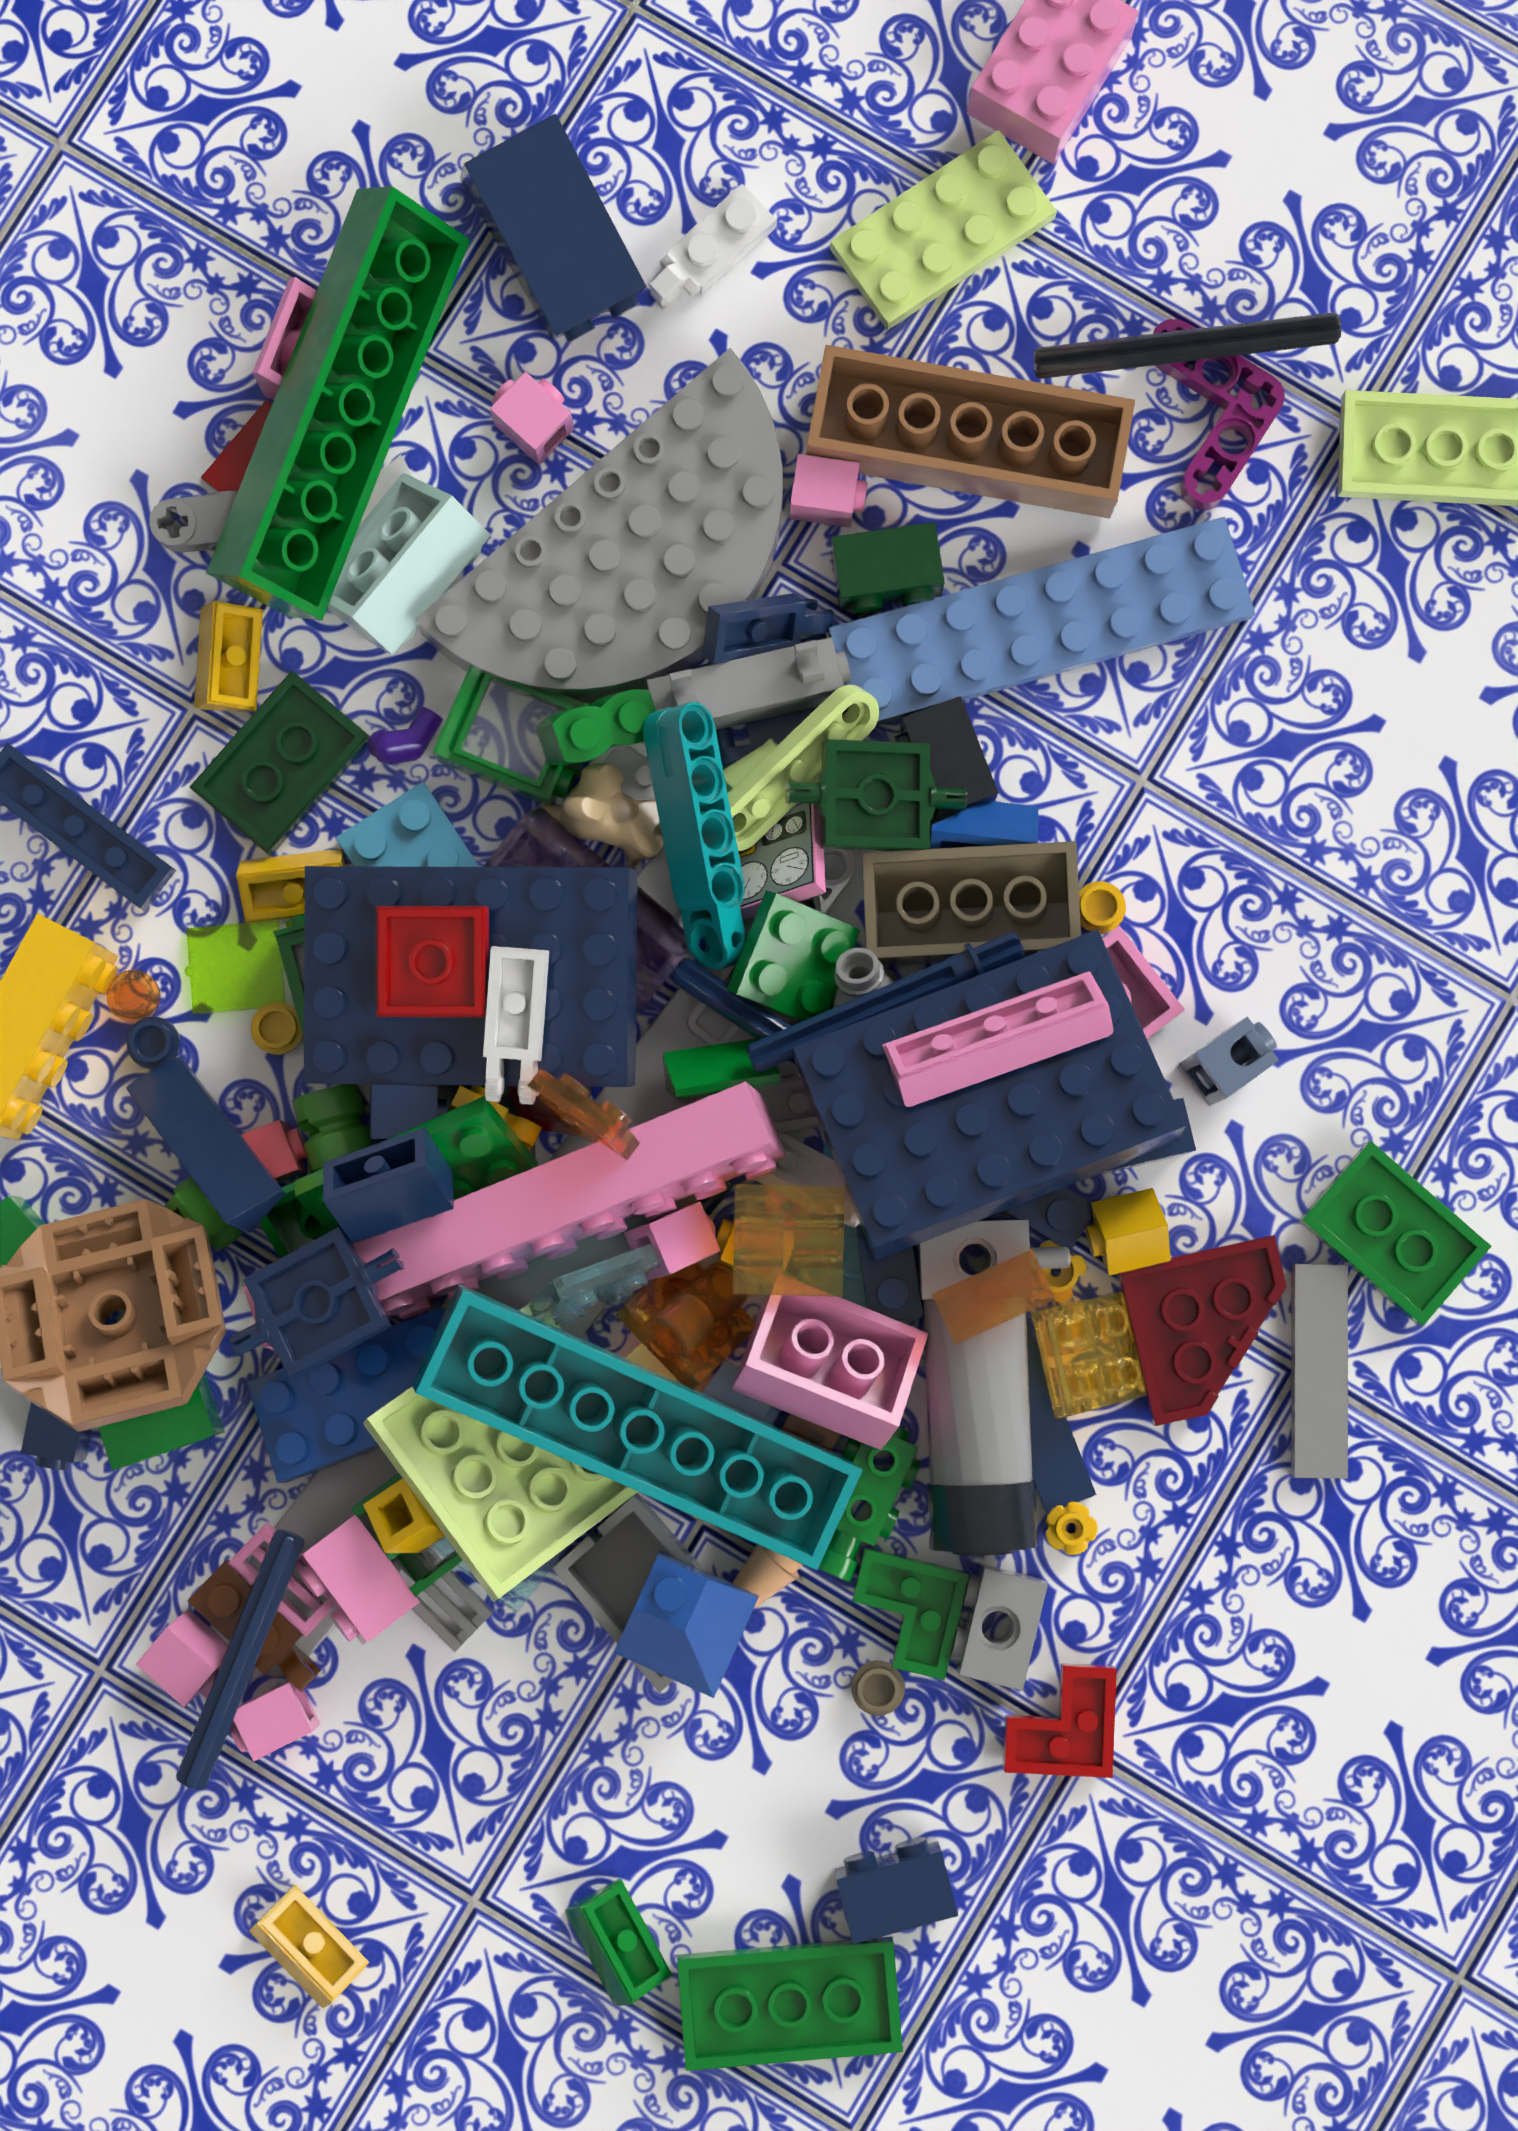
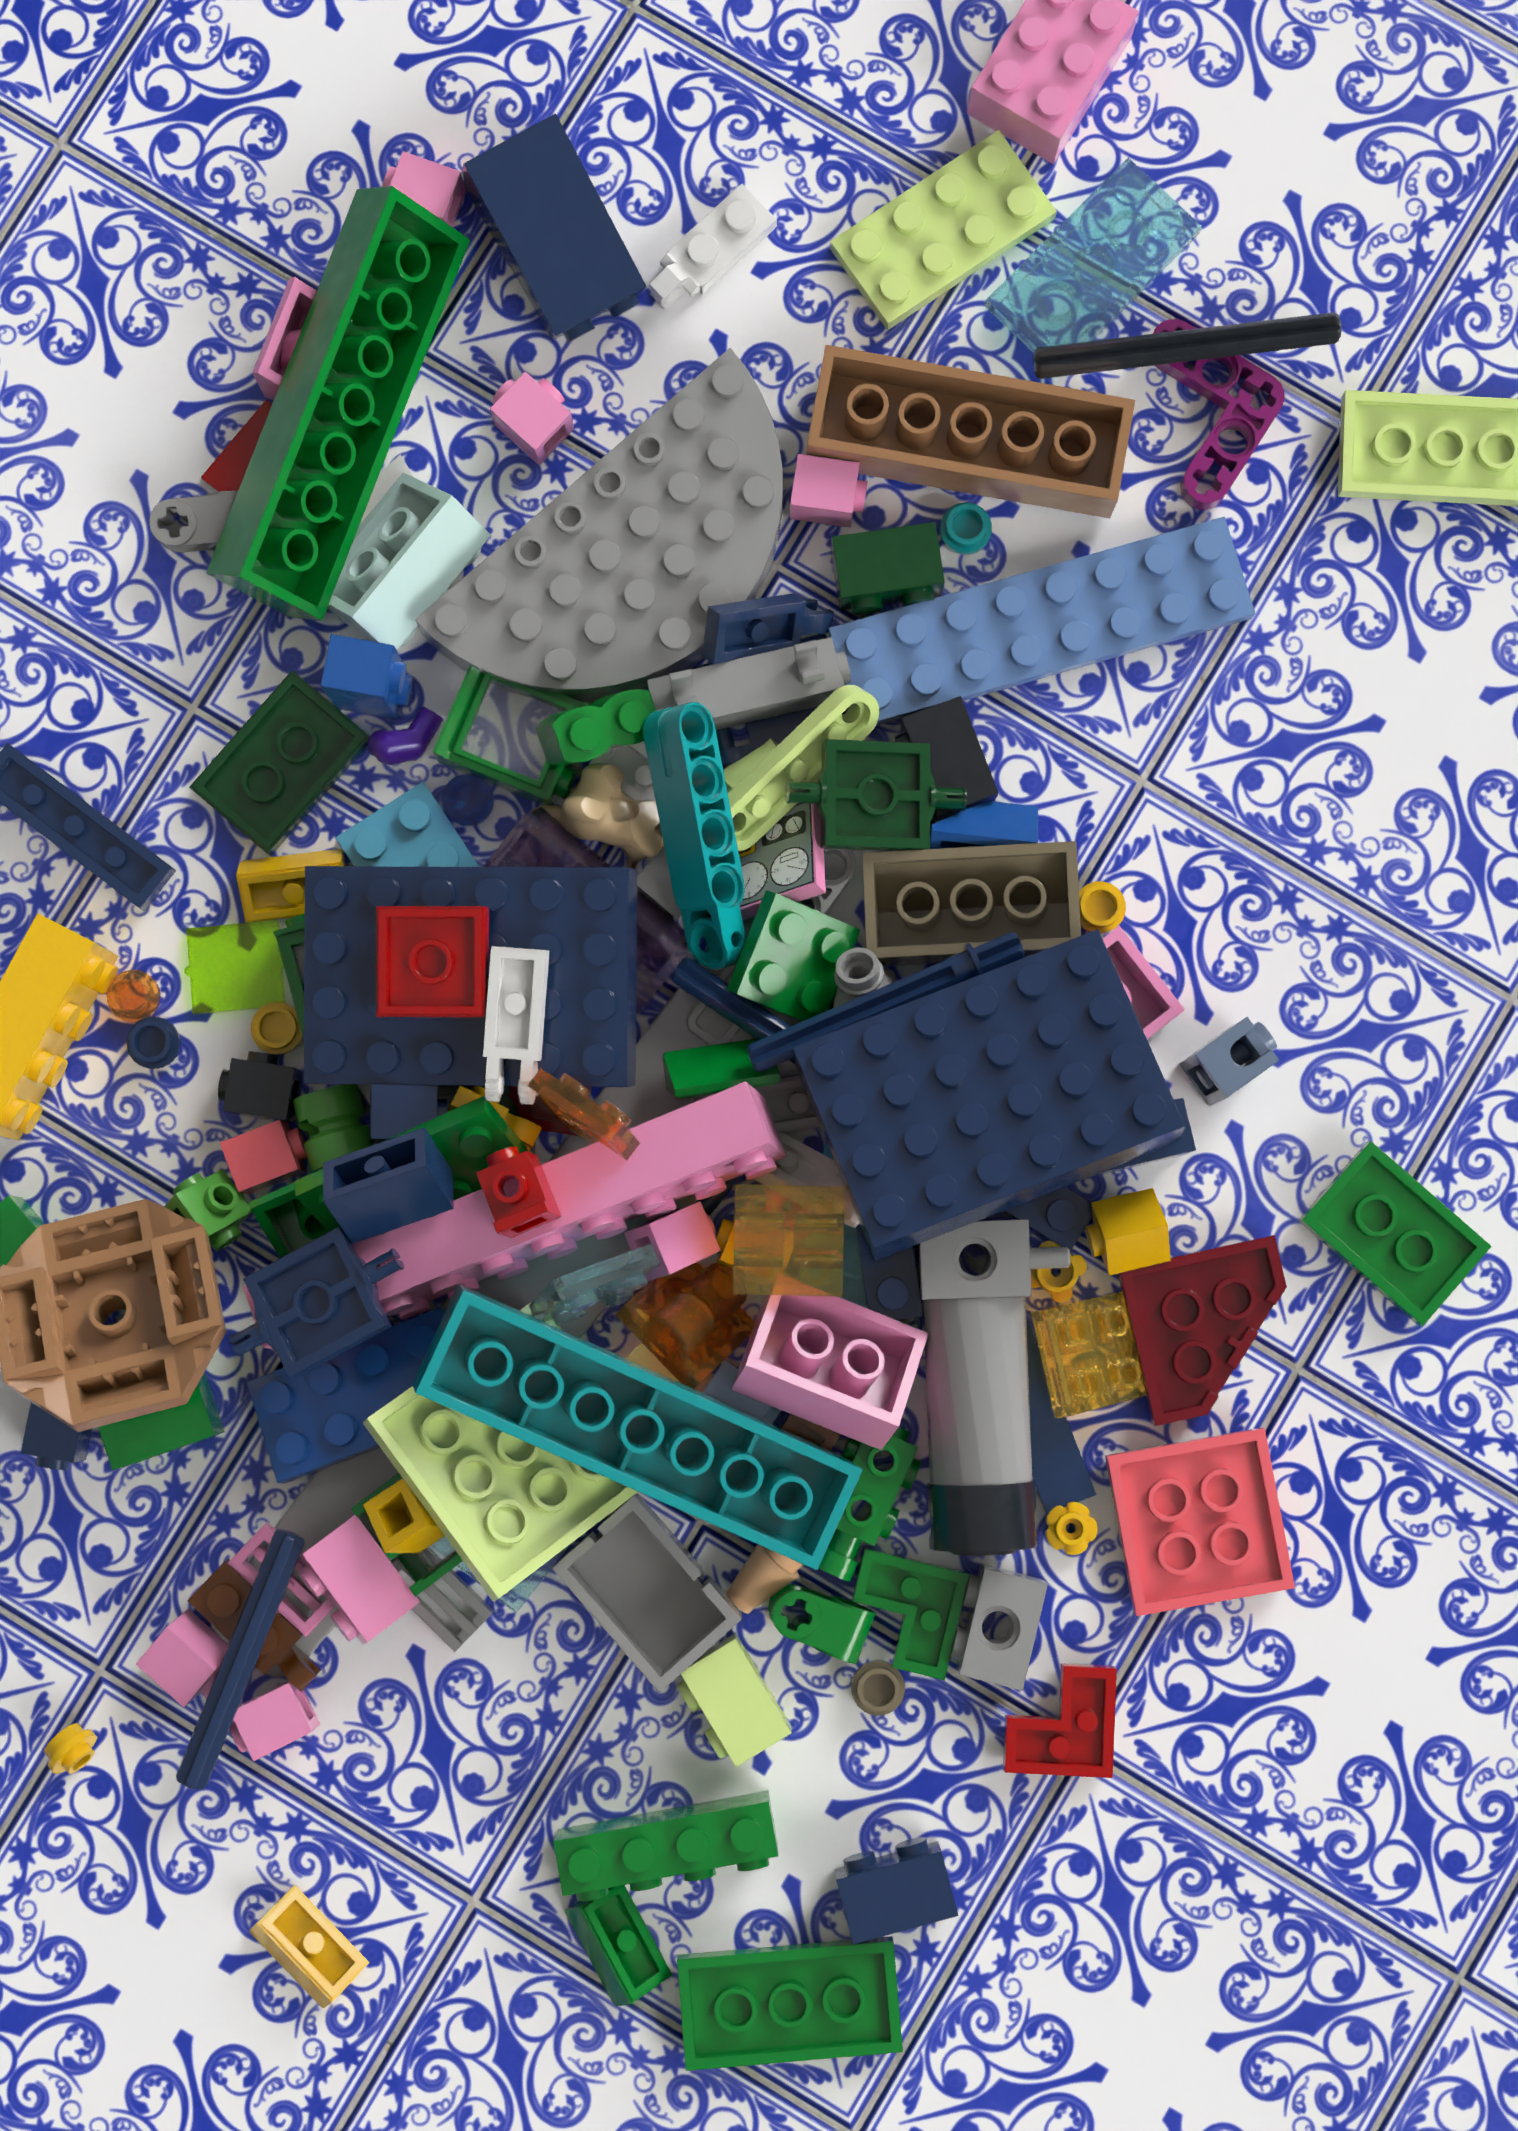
dark blue slope [126,1057,286,1233] -> none
yellow slope [194,601,263,712] -> none
blue slope [614,1550,759,1698] -> none
bright pink slope [882,971,1114,1107] -> none
clear orange plate [931,1249,1055,1344] -> none
light grey tile [1291,1264,1348,1479] -> none
none -> yellow plate [44,1723,97,1774]
none -> black brick [218,1051,303,1124]
none -> blue brick [320,634,413,720]
none -> bright pink brick [382,151,466,227]
none -> clear blue plate [442,774,495,827]
none -> red brick [476,1146,561,1238]
none -> green brick [553,1790,778,1901]
none -> yellowish green brick [677,1633,792,1767]
none -> green piece [768,1584,876,1664]
none -> teal plate [940,502,992,555]
none -> clear light blue plate [985,157,1202,353]
none -> coral plate [1105,1428,1295,1616]

